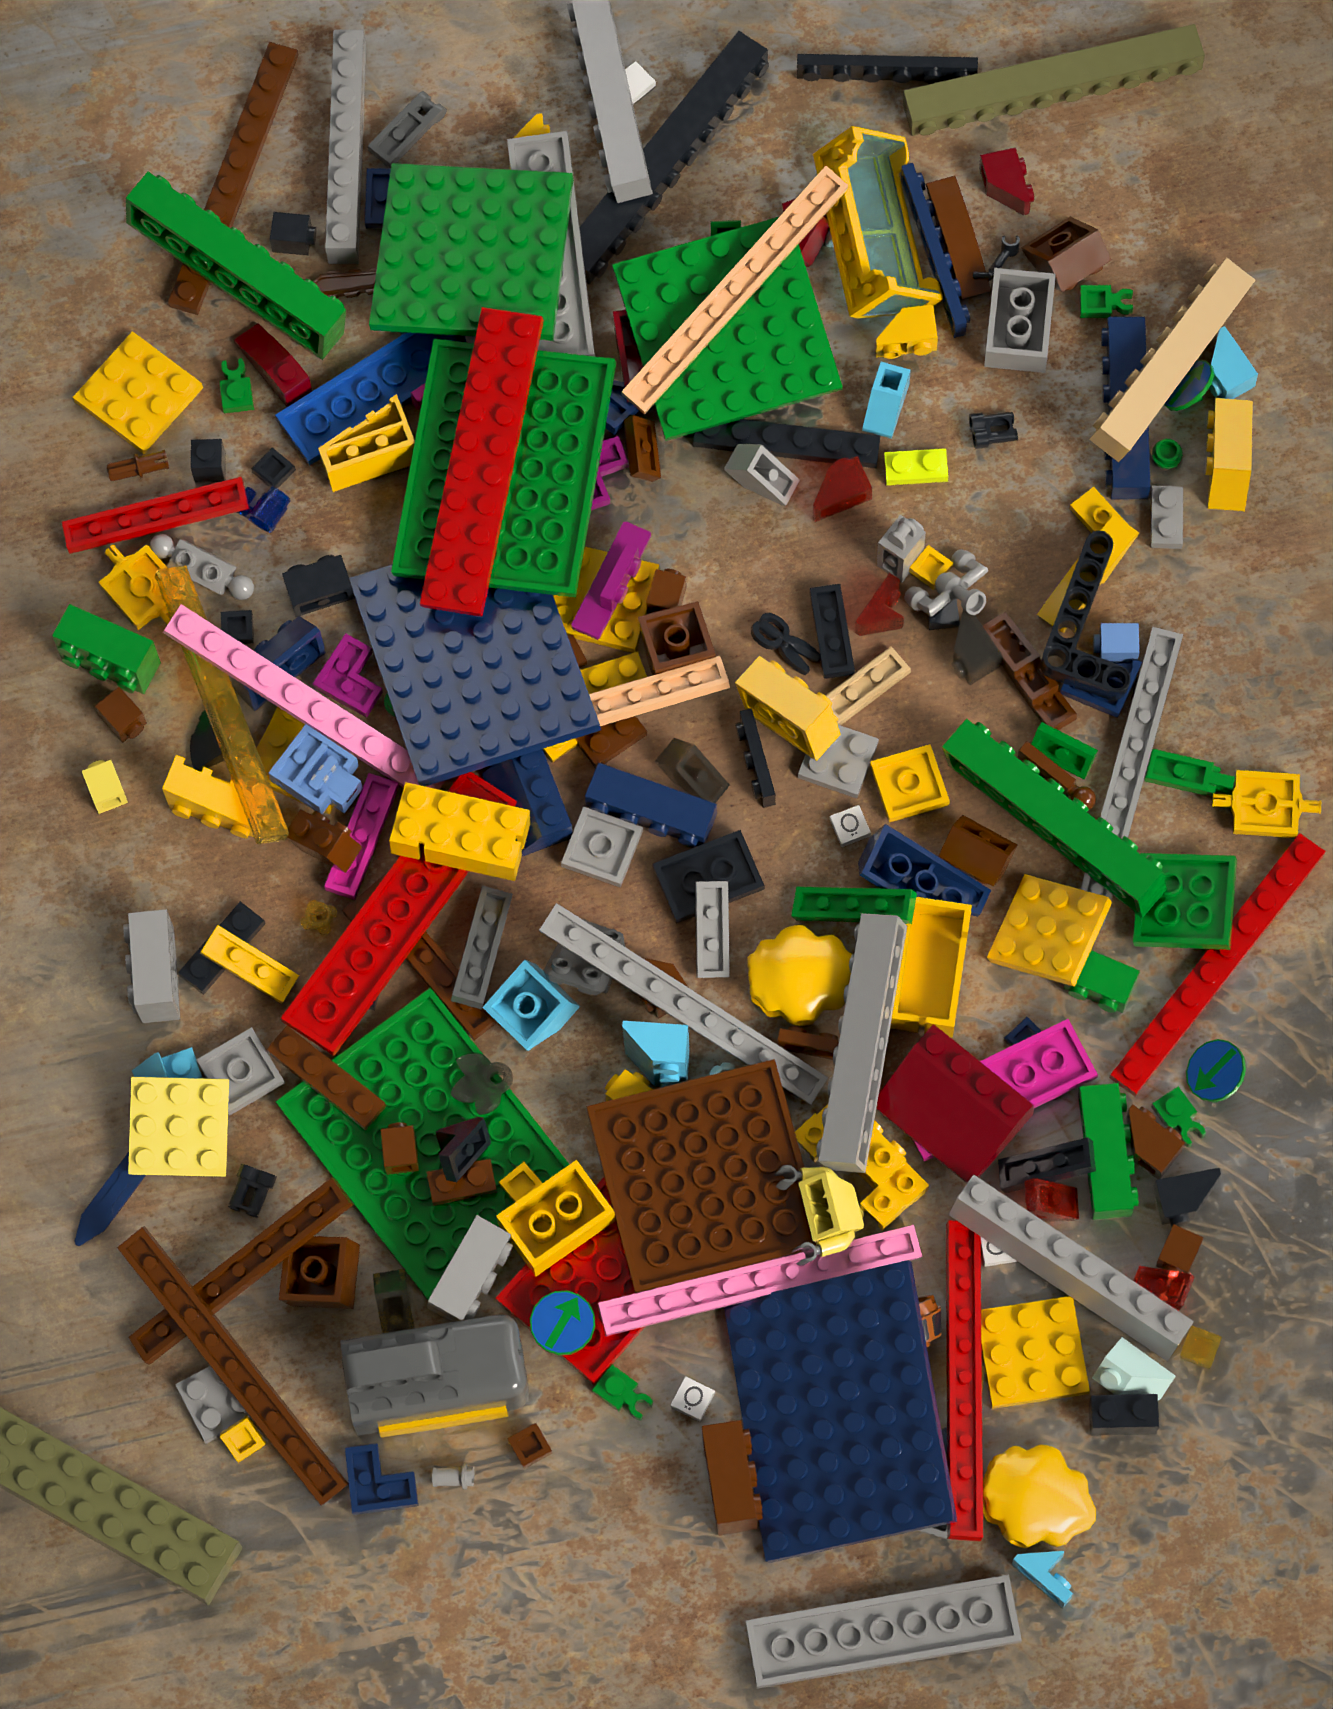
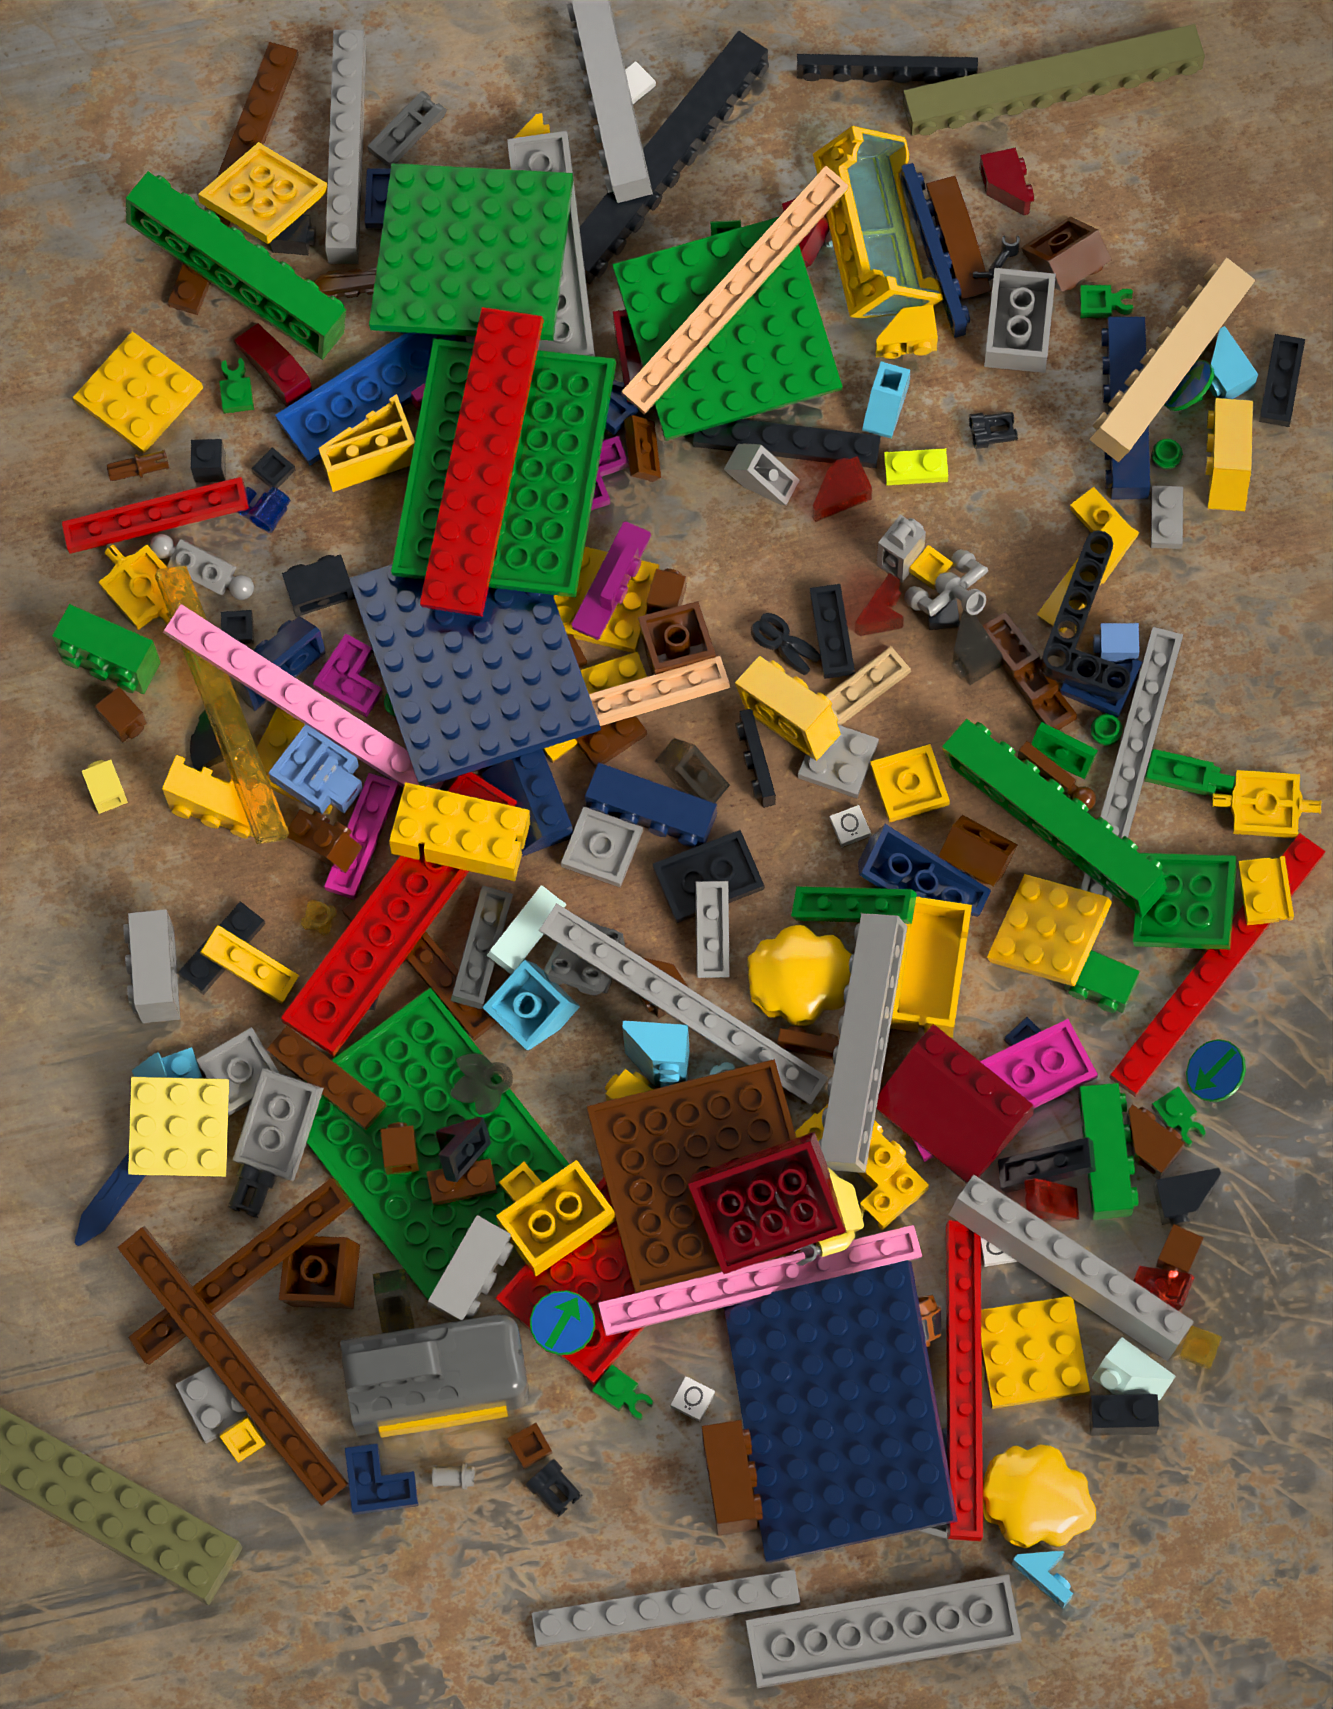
none -> yellow plate [198,142,328,244]
none -> light grey tile [233,1068,324,1181]
none -> light aqua tile [487,885,567,974]
none -> black piece [525,1459,583,1517]
none -> light grey plate [531,1570,800,1648]
none -> dark red slope [688,1132,847,1275]
none -> green plate [1091,714,1122,745]
none -> yellow plate [1237,856,1294,925]
none -> black plate [1259,334,1305,427]

